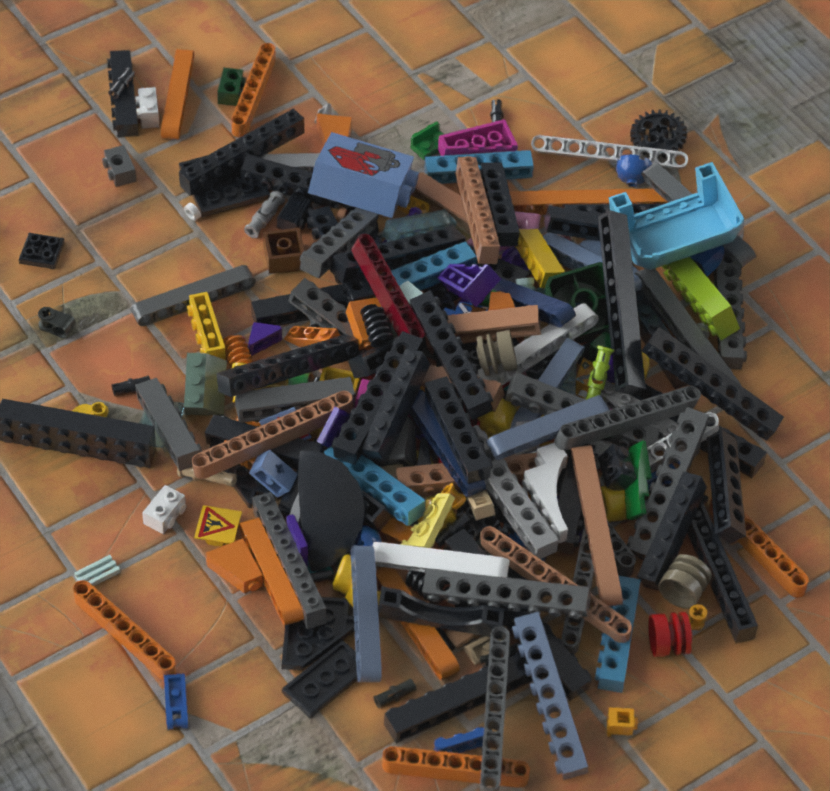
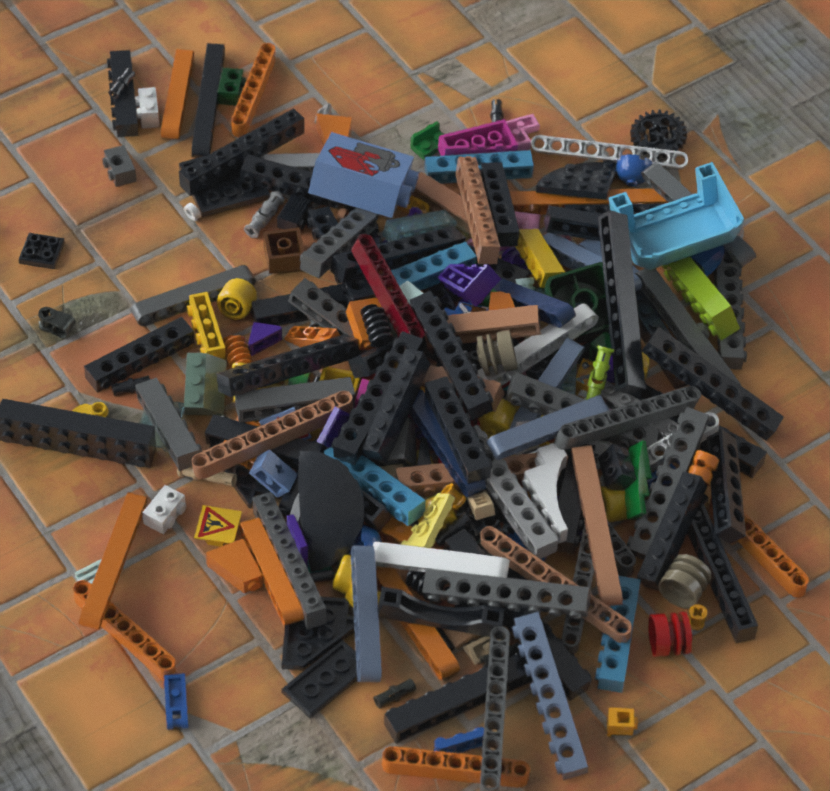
none -> orange beam [78,492,148,630]
none -> black brick [84,316,195,393]
none -> black beam [191,43,225,158]
none -> yellow head [217,278,257,320]
none -> bright pink brick [506,114,540,151]
none -> black plate [536,160,617,200]
none -> orange wheel [687,450,719,487]

